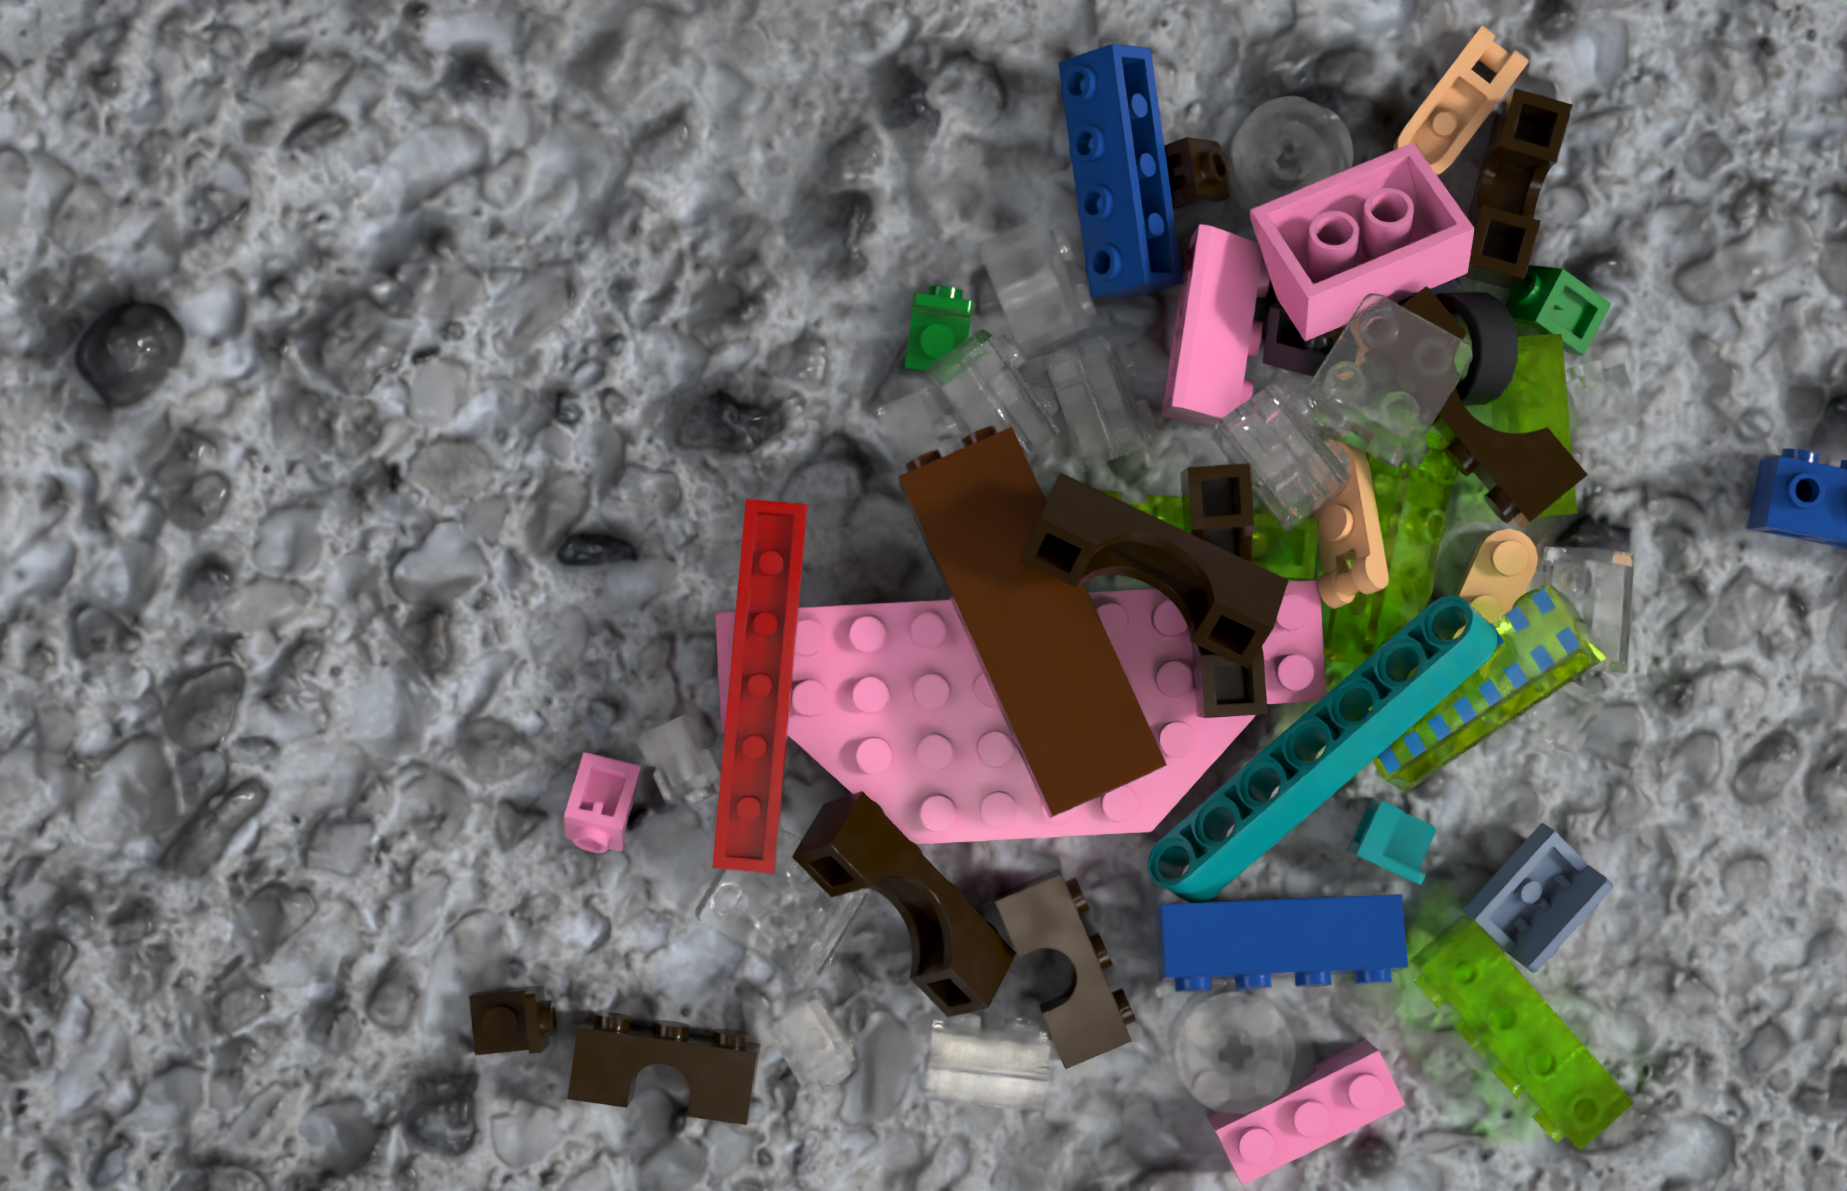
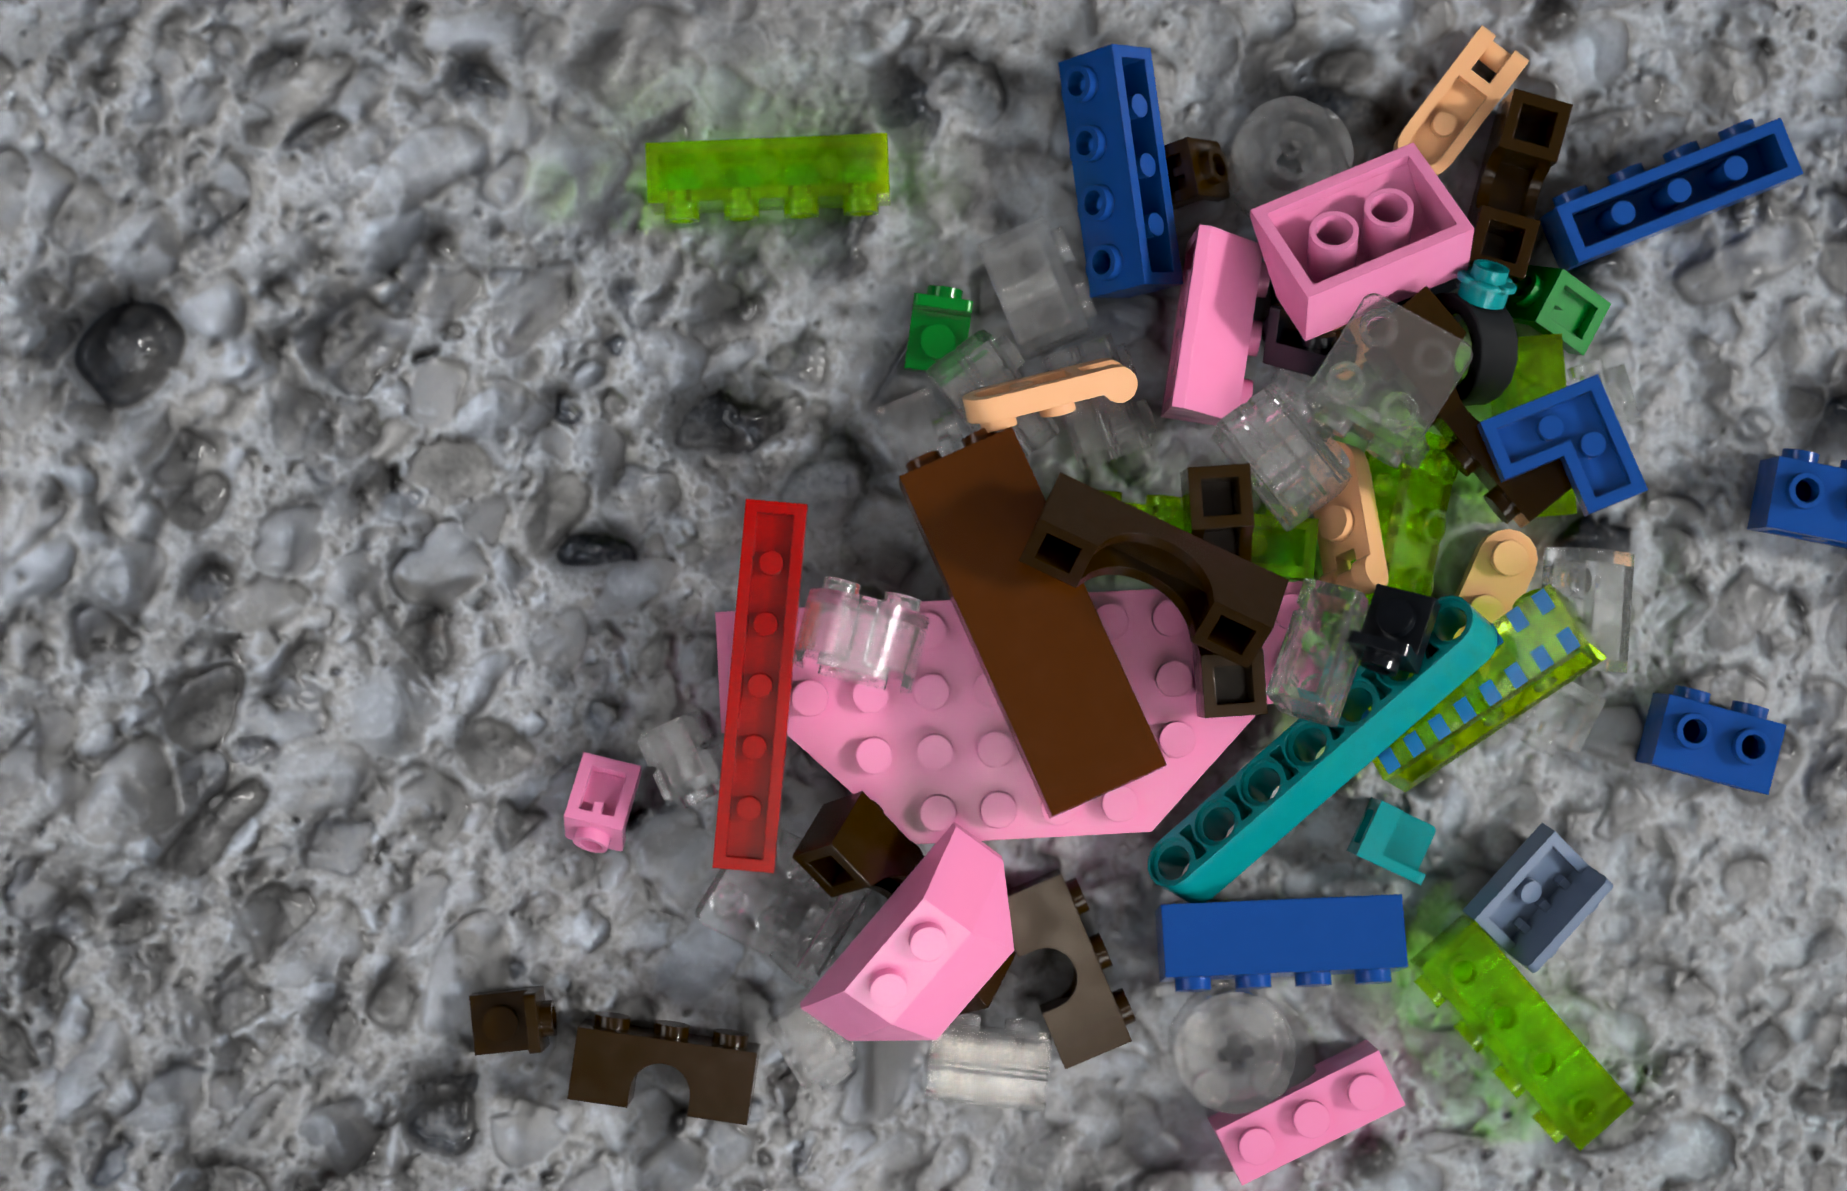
none -> clear neon green brick [645,133,891,224]
none -> clear brick [791,577,930,693]
none -> bright pink wedge [800,822,1014,1041]
none -> light nougat plate [962,358,1138,432]
none -> clear brick [1266,578,1370,727]
none -> black bracket [1347,584,1441,677]
none -> teal plate [1457,259,1517,310]
none -> blue plate [1477,374,1648,516]
none -> blue brick [1539,118,1803,271]
none -> blue brick [1635,685,1786,795]

